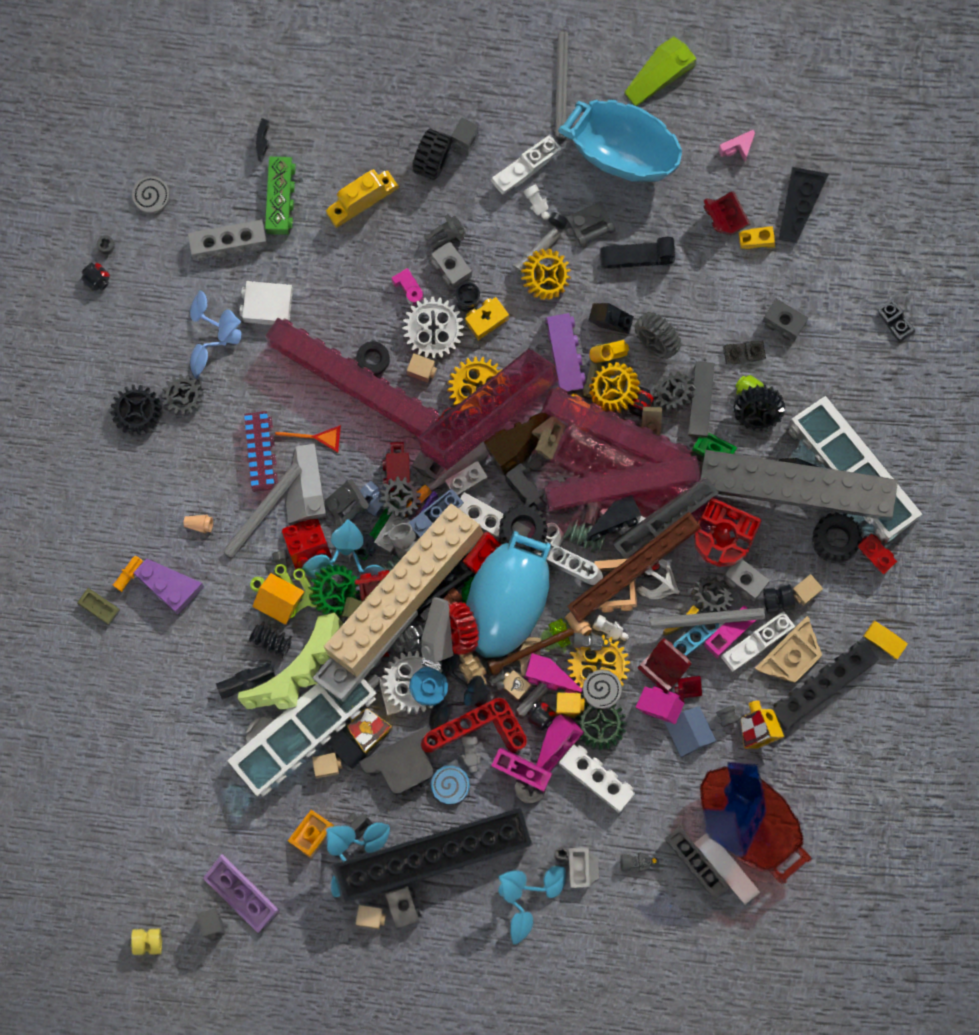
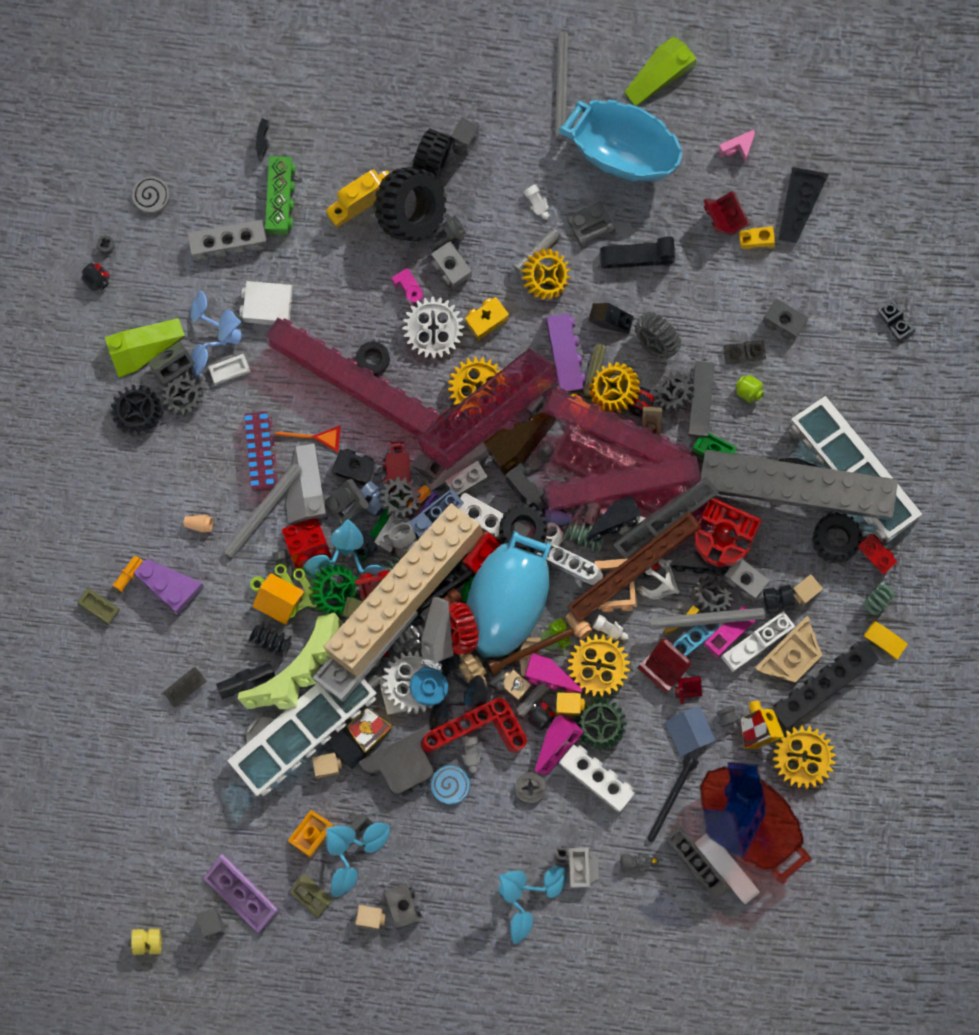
black brick [331,807,532,904] -> none
tan brick [407,353,437,383] -> none
black wheel [455,282,480,312] -> none
white slope [491,135,562,195] -> none
dark pink slope [491,748,552,791] -> none
dark tan slope [532,417,566,460] -> none
black tile [548,212,568,229] -> none
dark grey piece [572,632,610,652] -> none
light grey tile [583,670,622,709] -> none
yellow piece [589,340,629,363] -> none
dark pink brick [635,686,685,724] -> none
black gear [733,384,785,431] -> none
none -> lime wedge [104,318,185,378]
none -> dark grey brick [148,341,195,385]
none -> clear smoke slope [163,666,207,707]
none -> white tile [208,354,250,385]
none -> olive slope [289,874,333,918]
none -> black brick [332,449,376,486]
none -> black tyre [374,167,447,242]
none -> dark grey tile [523,394,548,416]
none -> medium blue cone [543,508,572,526]
none -> black piece [648,755,699,842]
none -> black slope [670,547,729,575]
none -> yellow gear [772,726,836,789]
none -> sand green gear [863,583,895,616]

